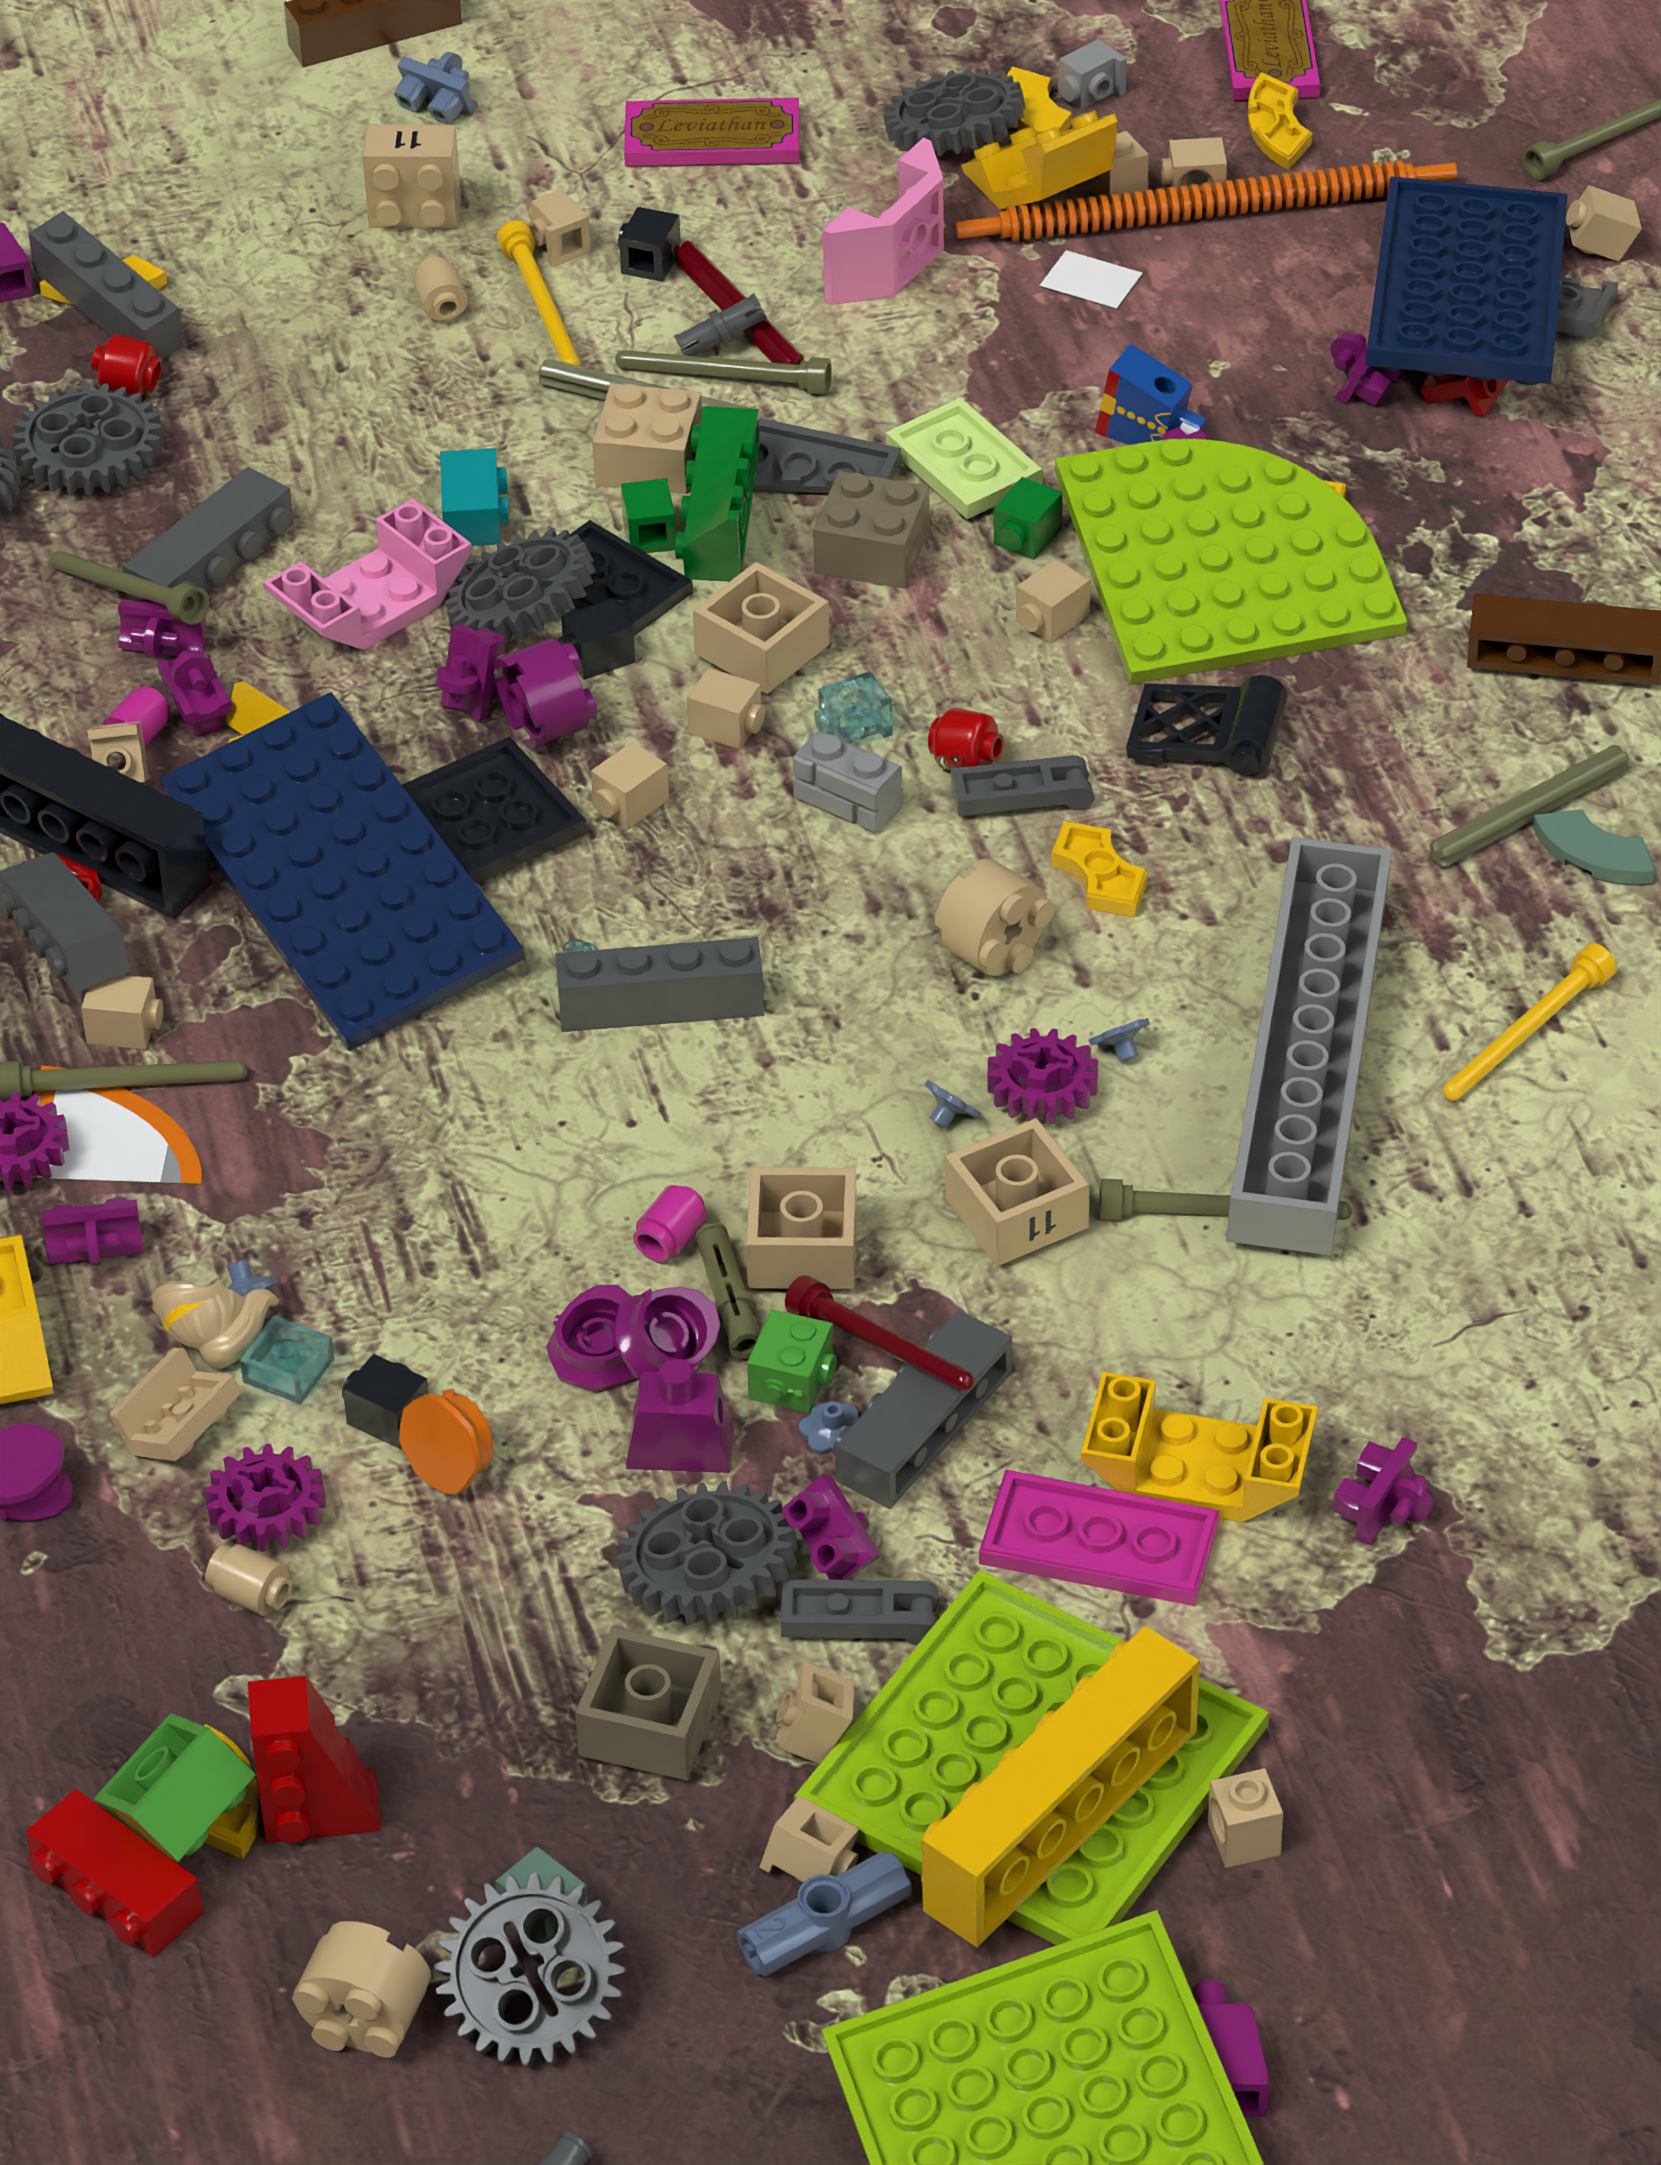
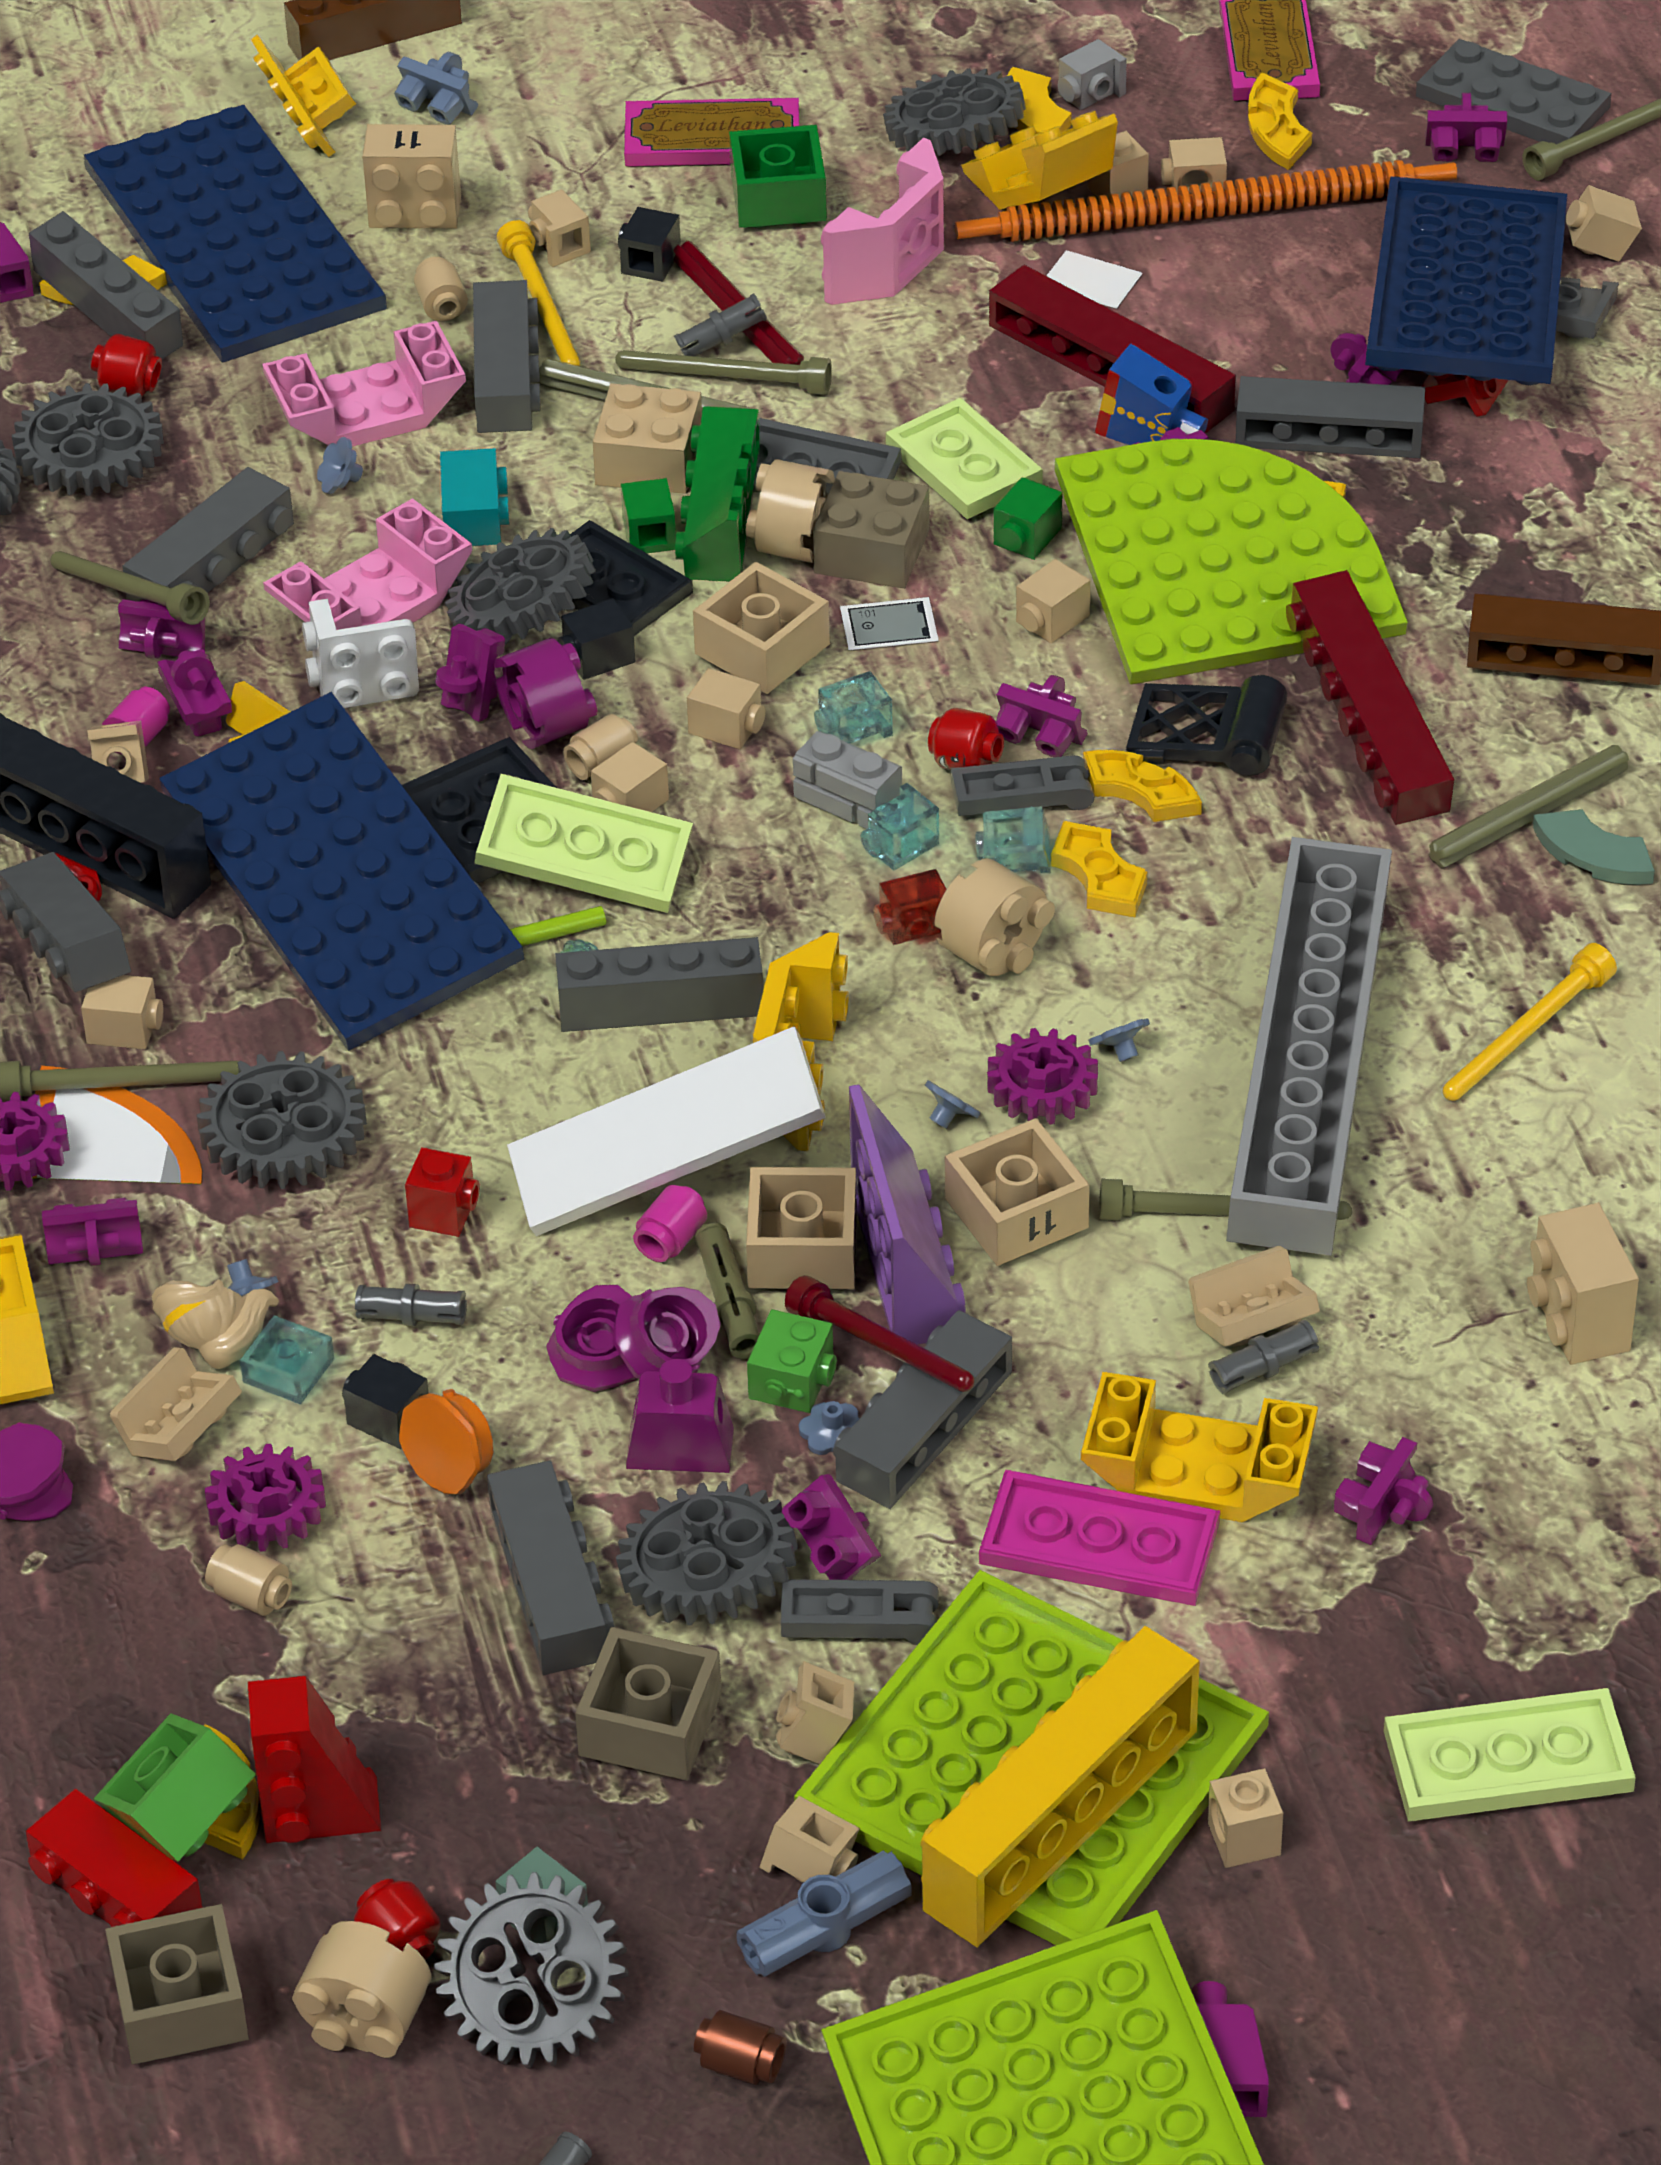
none -> dark blue plate [84,104,387,363]
none -> dark tan brick [105,1904,249,2065]
none -> dark grey gear [197,1051,367,1189]
none -> yellow bracket [251,34,356,157]
none -> bright pink slope [262,320,466,446]
none -> white bracket [302,599,419,708]
none -> sand blue plant [317,437,363,494]
none -> red head [354,1879,441,1960]
none -> dark grey pin [355,1283,467,1326]
none -> red brick [405,1147,480,1237]
none -> dark grey brick [473,280,541,433]
none -> yellowish green plate [475,774,693,913]
none -> dark grey brick [487,1460,615,1675]
none -> white tile [507,1026,826,1236]
none -> lime bar [510,906,606,946]
none -> tan brick [563,714,638,780]
none -> copper brick [694,2010,787,2085]
none -> green brick [729,125,827,228]
none -> tan brick [746,459,835,563]
none -> yellow slope [753,932,849,1151]
none -> sticker [840,597,939,650]
none -> medium lavender slope [849,1084,966,1344]
none -> clear light blue brick [860,783,939,871]
none -> clear red brick [873,869,947,945]
none -> clear light blue brick [975,806,1051,874]
none -> dark red brick [989,264,1236,433]
none -> magenta hips [996,675,1088,757]
none -> yellow tile [1083,750,1202,822]
none -> tan bracket [1188,1246,1320,1347]
none -> dark grey pin [1208,1320,1319,1394]
none -> dark grey brick [1235,376,1425,458]
none -> dark red brick [1286,570,1455,825]
none -> yellowish green plate [1384,1688,1636,1822]
none -> dark grey plate [1416,39,1612,144]
none -> magenta hips [1425,93,1507,162]
none -> tan brick [1527,1202,1639,1365]

